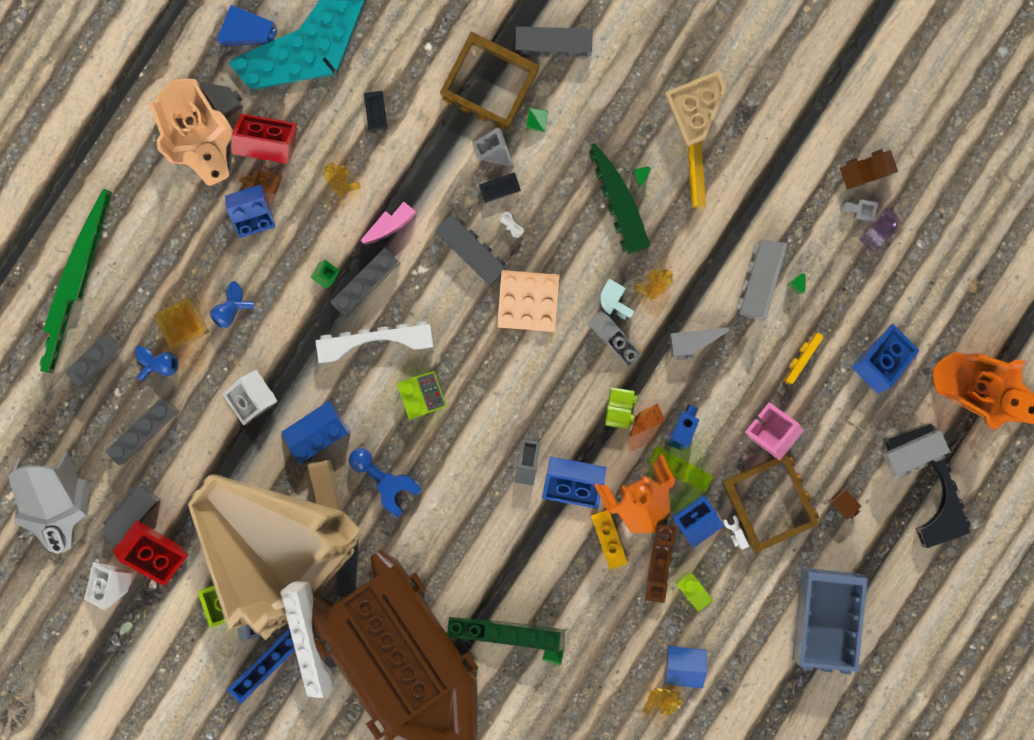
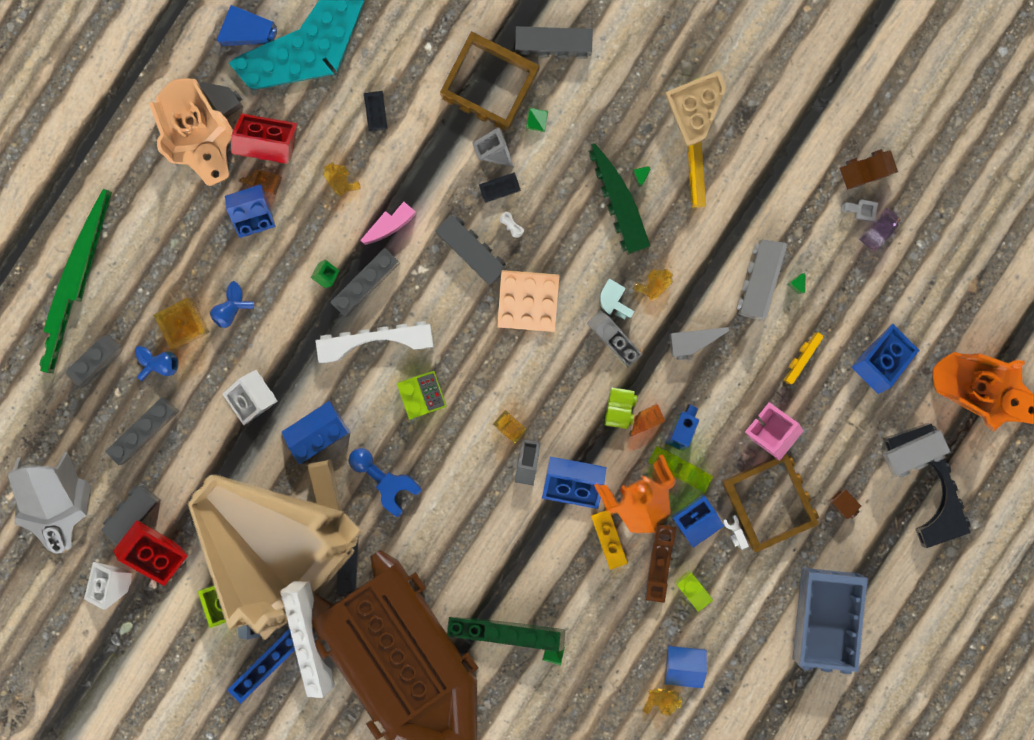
none -> clear yellow brick [493,410,527,444]

